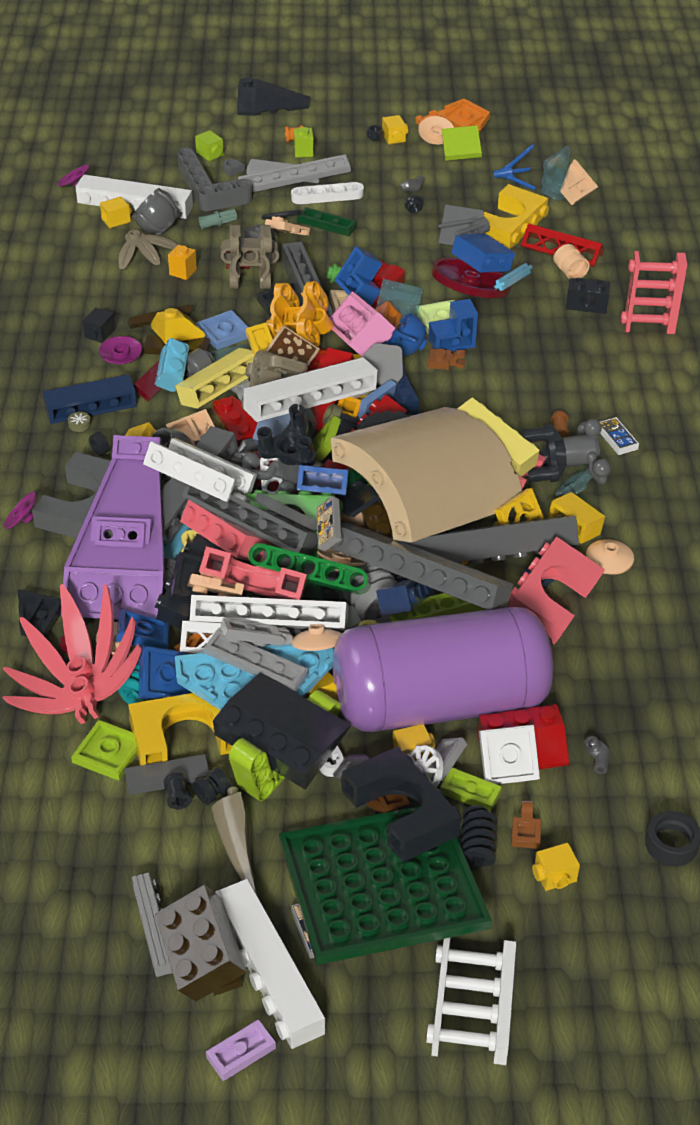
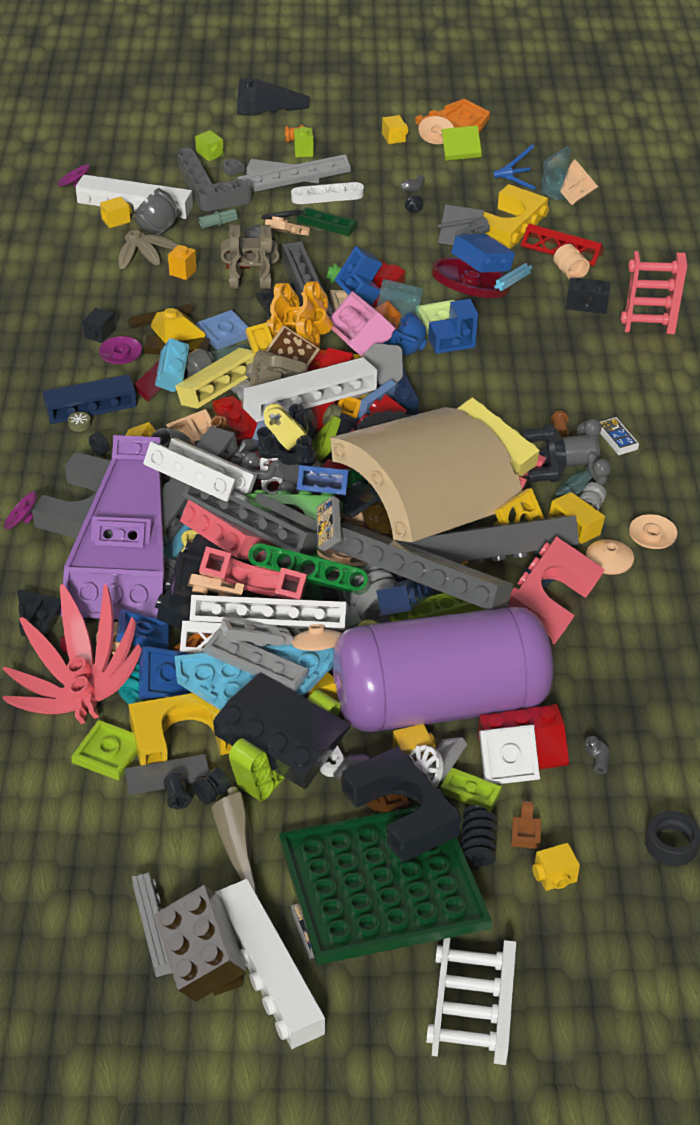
lavender plate [206,1019,276,1081] -> none
black plate [366,125,384,141] -> none
dark orange plate [428,348,466,370] -> none
none -> dark orange pin [210,416,237,435]
none -> light yellow piece [264,403,307,450]
none -> light grey wheel [579,482,607,511]
none -> light nougat dish [629,514,677,549]

